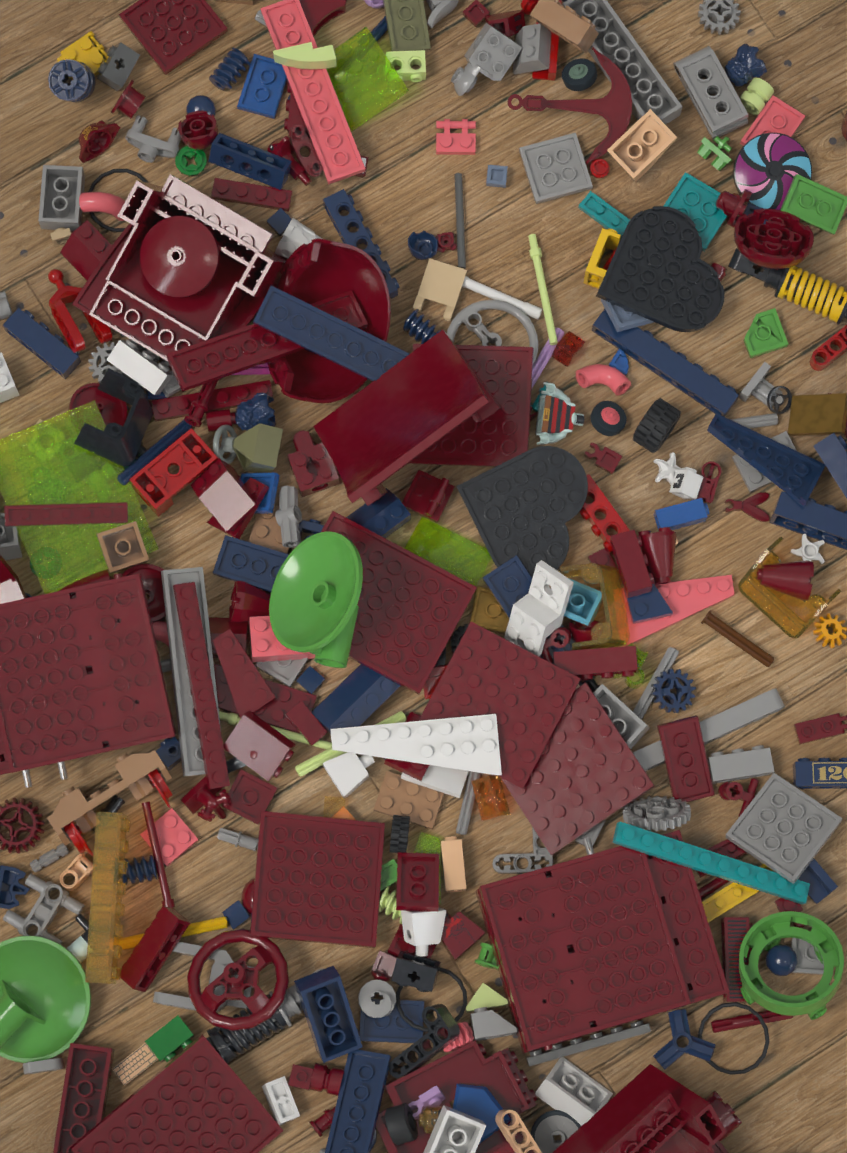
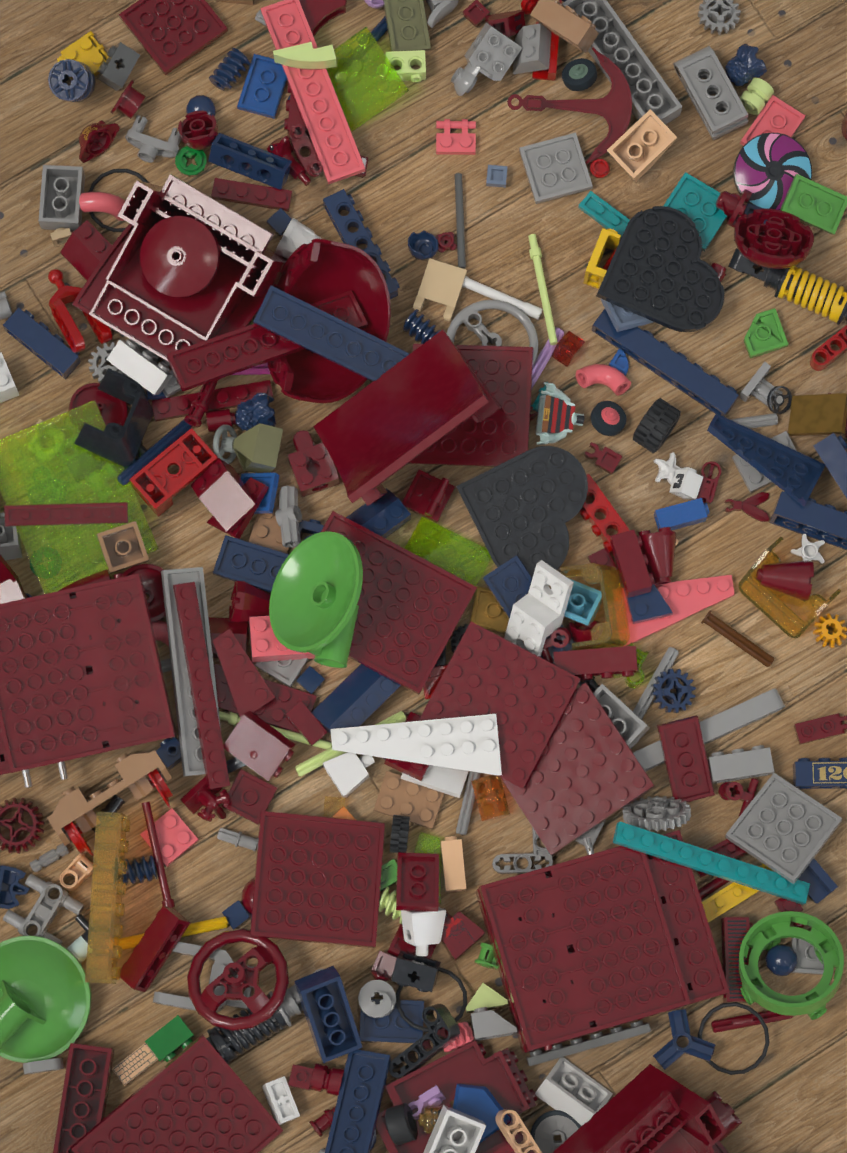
bright green hips [697,136,733,171] -> none

